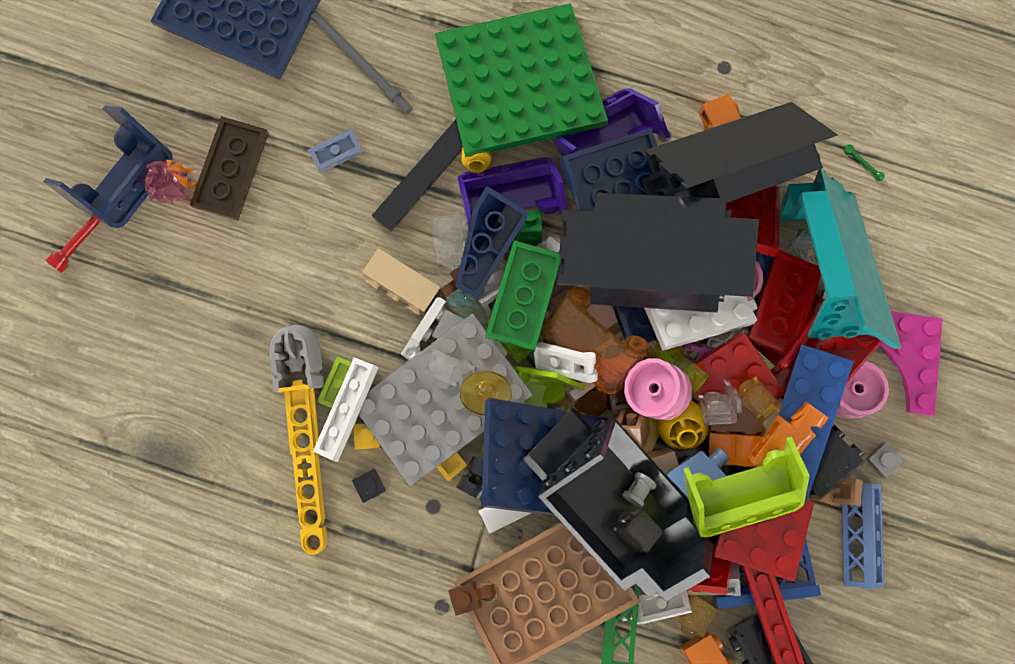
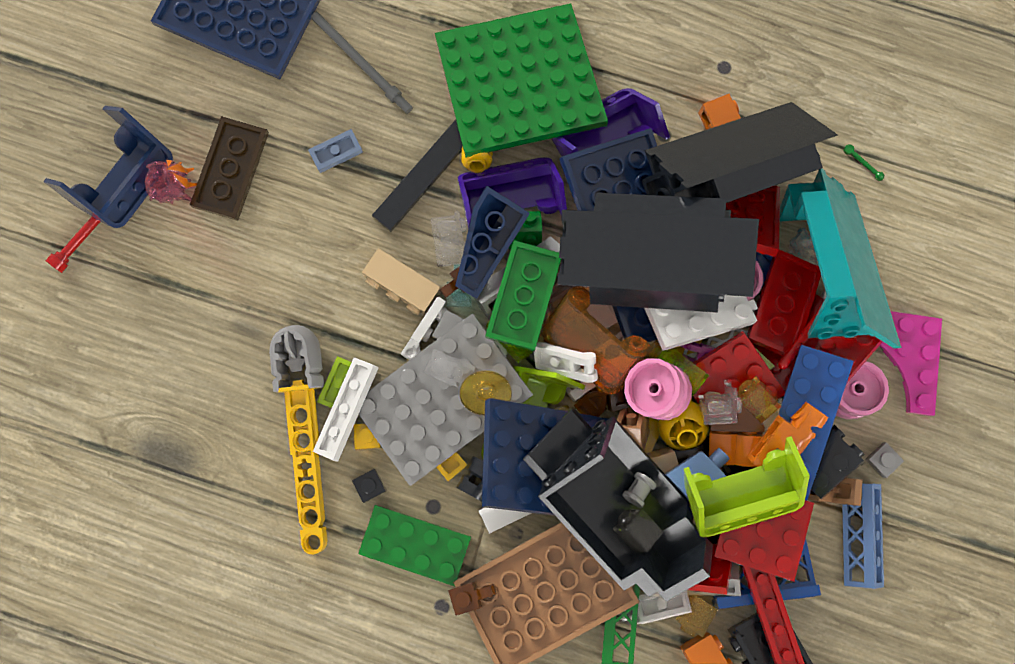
none -> green plate [358,505,471,587]

